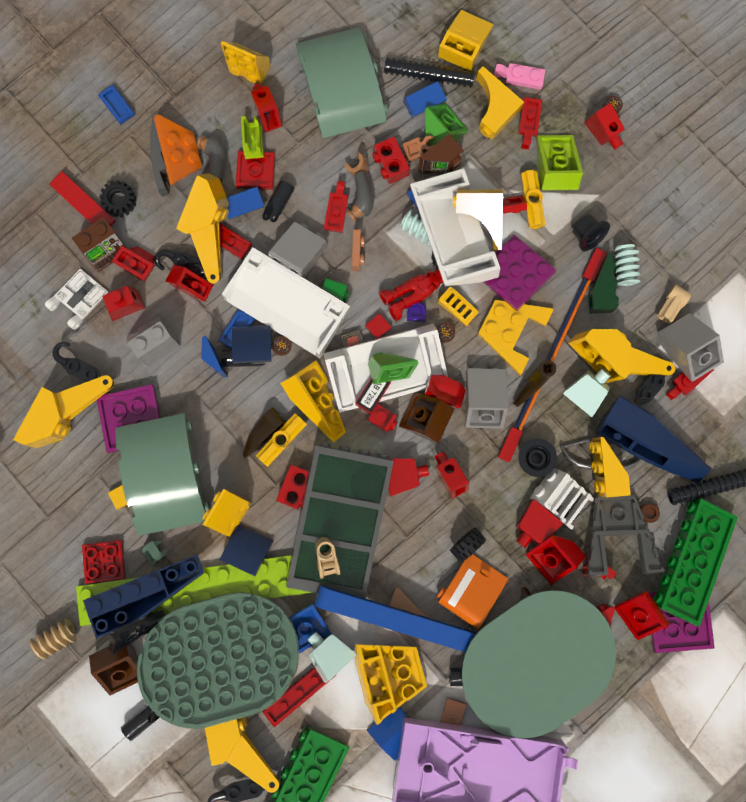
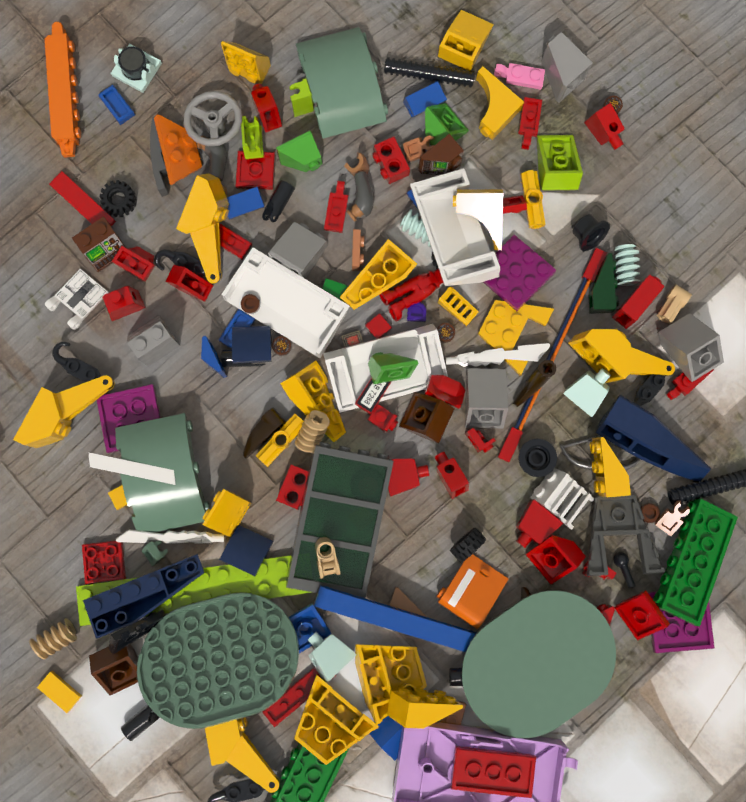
none -> yellow tile [37,671,82,713]
none -> orange hinge [44,21,81,158]
none -> white sticker [88,452,175,485]
none -> piece [111,44,162,93]
none -> white sword [116,529,224,544]
none -> light grey piece [184,91,242,147]
none -> reddish brown tile [241,294,260,314]
none -> bright green slope [276,131,322,172]
none -> lime hinge [289,78,314,117]
none -> yellow wedge [294,675,379,765]
none -> tan piece [295,410,330,452]
none -> yellow wedge [340,239,417,310]
none -> yellow slope [387,688,463,729]
none -> white sword [446,343,550,367]
none -> red tile [450,746,536,798]
none -> red bracket [465,428,496,453]
none -> light grey slope [542,32,593,103]
none -> red brick [611,274,665,329]
none -> black bar [613,552,636,589]
none -> plate [655,500,690,536]

